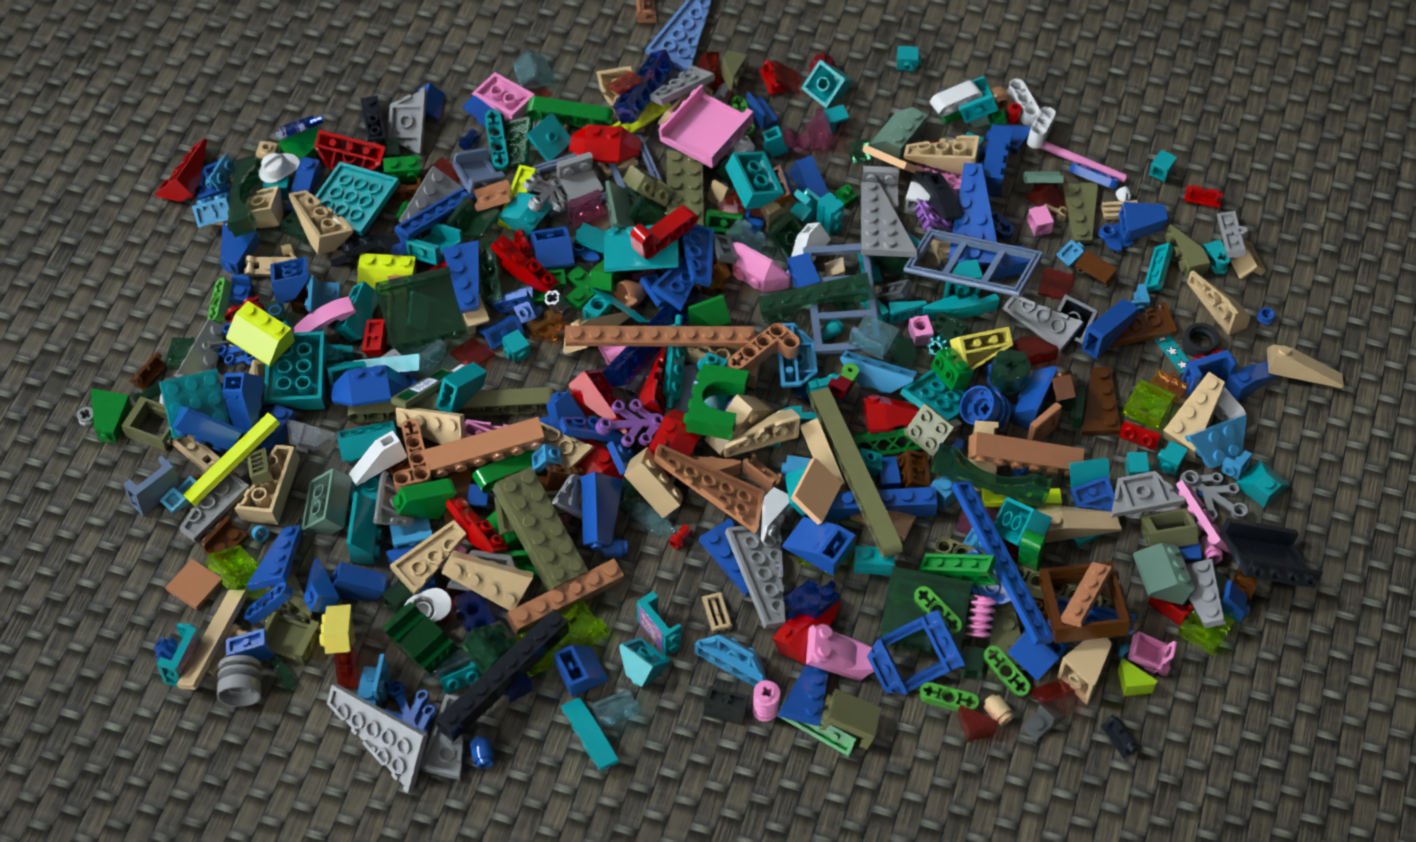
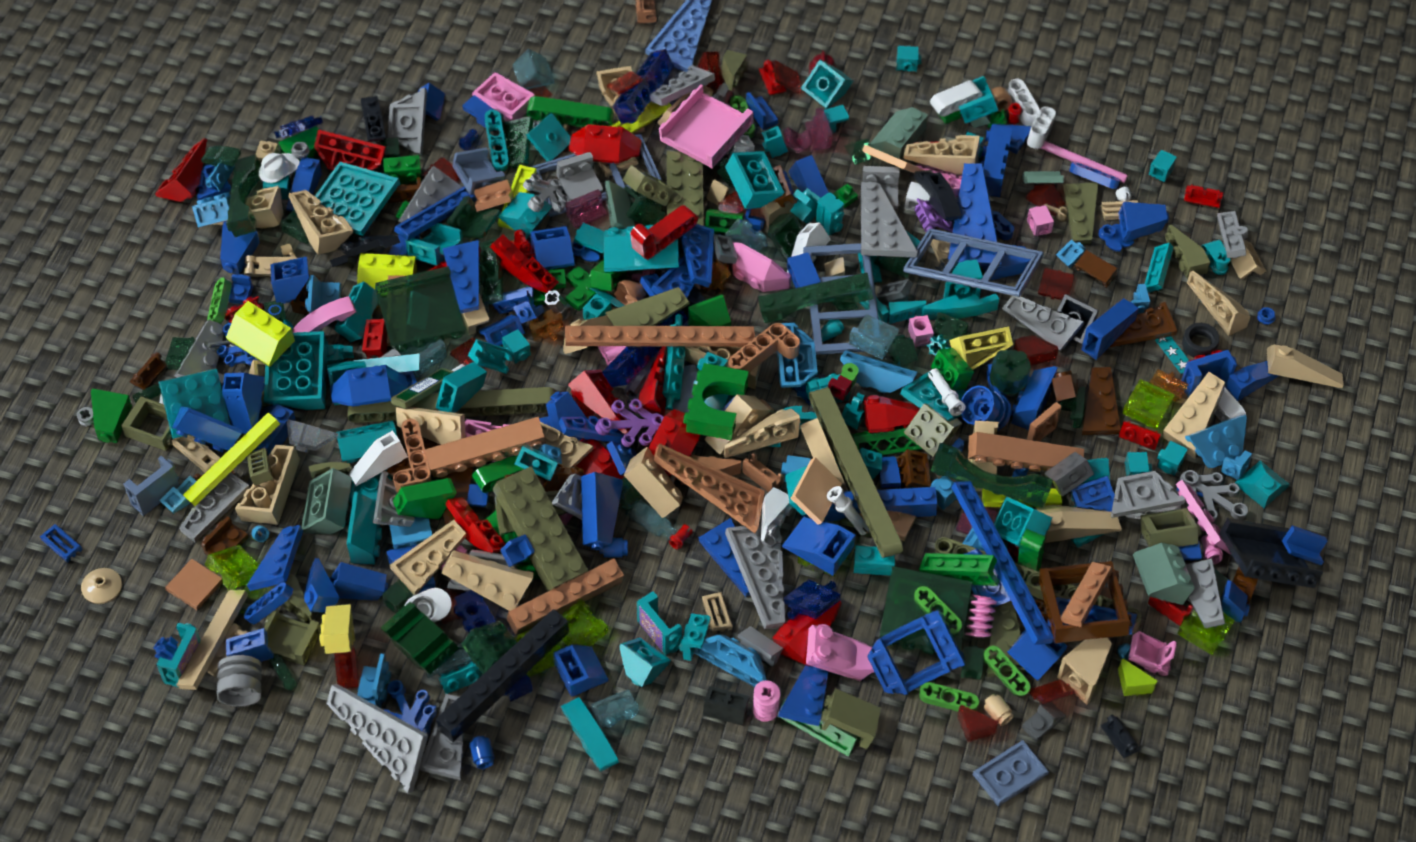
none -> blue tile [40,524,82,563]
none -> tan dish [81,568,122,604]
none -> clear green slope [201,146,241,167]
none -> light grey plate [291,142,310,158]
none -> olive slope [308,462,351,480]
none -> teal hinge [468,339,512,374]
none -> blue panel [500,534,534,568]
none -> teal slope [515,445,558,481]
none -> olive wing [605,287,690,326]
none -> teal bracket [680,613,711,661]
none -> light grey panel [738,626,783,667]
none -> white pin [827,486,869,535]
none -> teal plate [842,393,865,429]
none -> white pin [928,369,966,416]
none -> sand blue tile [973,740,1049,807]
none -> flat silver panel [1044,452,1094,496]
none -> blue panel [1282,525,1328,565]

